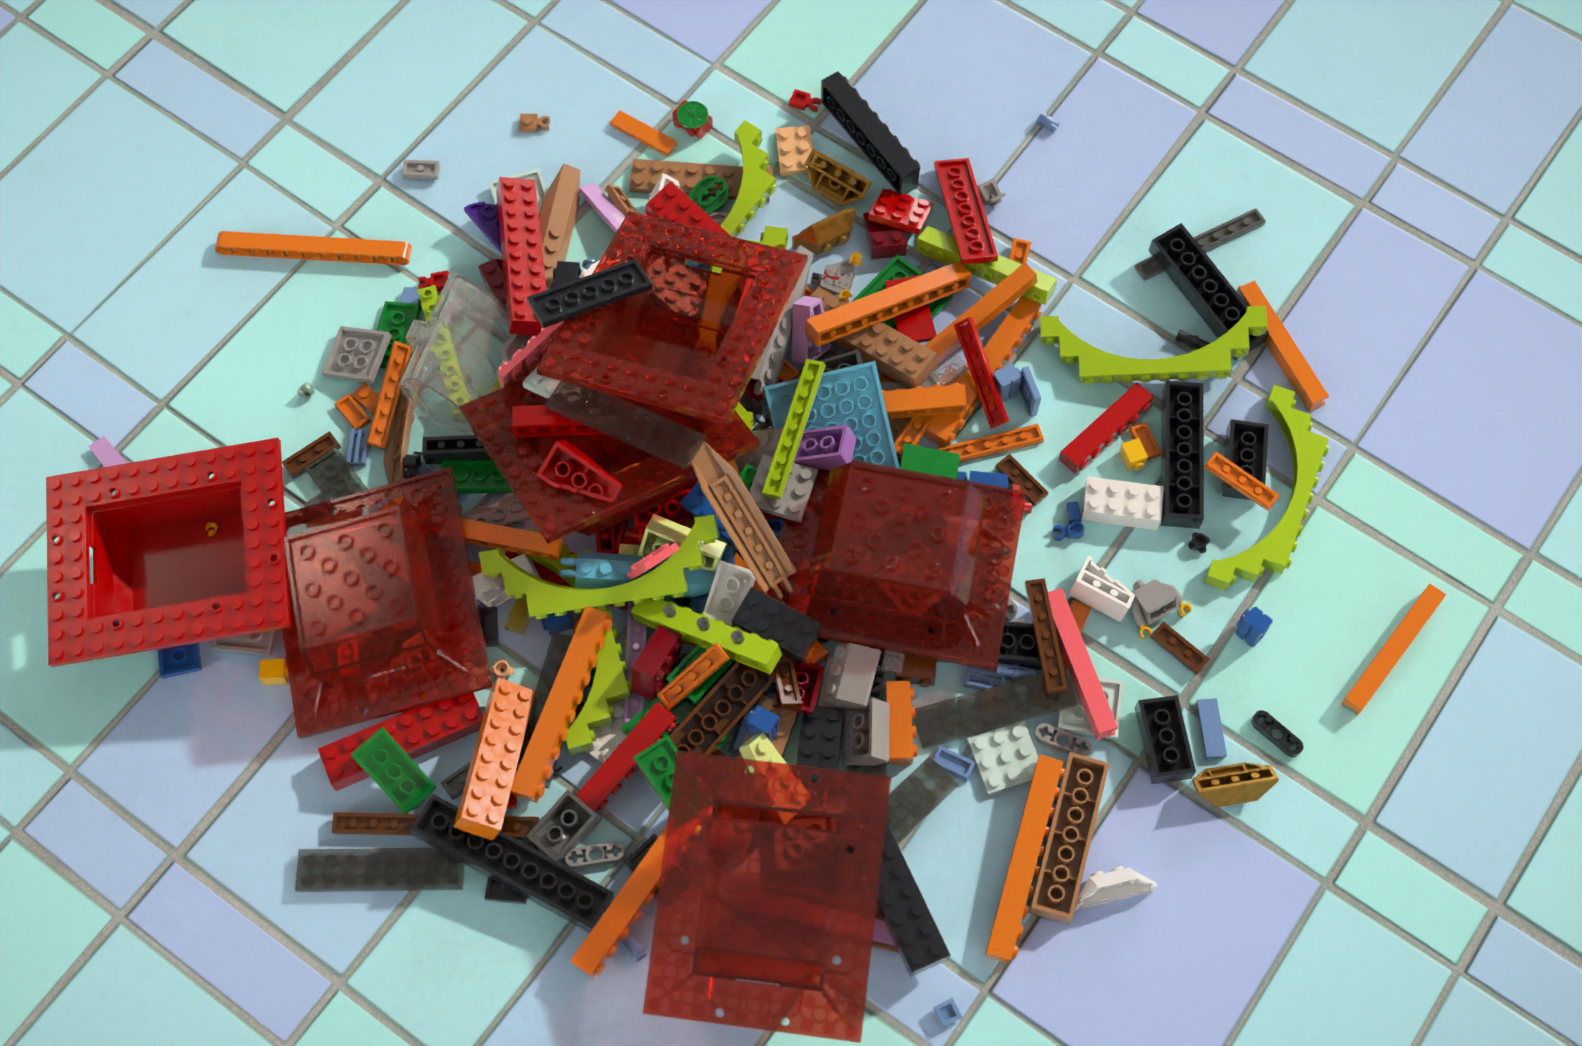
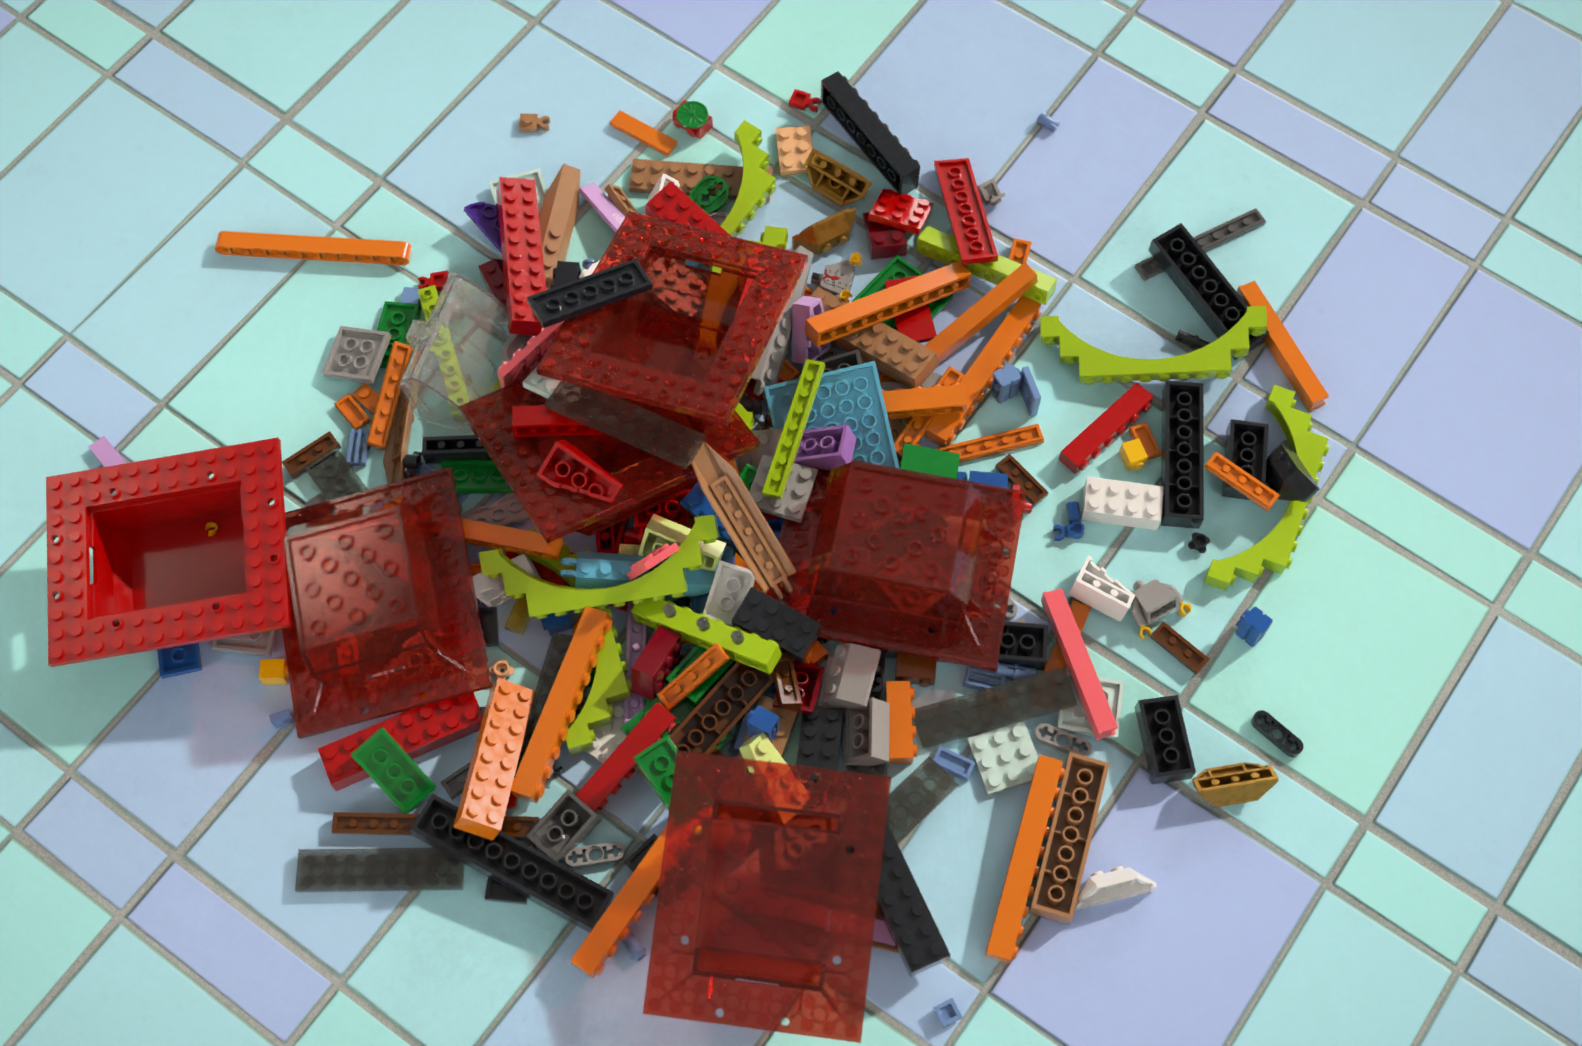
sand green hinge [297,382,314,399] -> none
light grey plate [402,160,440,180] -> none
clear plate [881,650,905,675] -> none
clear plate [928,354,968,386] -> none
red plate [954,317,1009,429] -> none
reddish brown plate [1025,578,1068,694] -> none
medium blue tile [1196,698,1227,759] -> none
orange tile [1341,583,1447,716] -> none
none -> medium blue plate [269,709,295,729]
none -> black wedge [1266,440,1320,502]

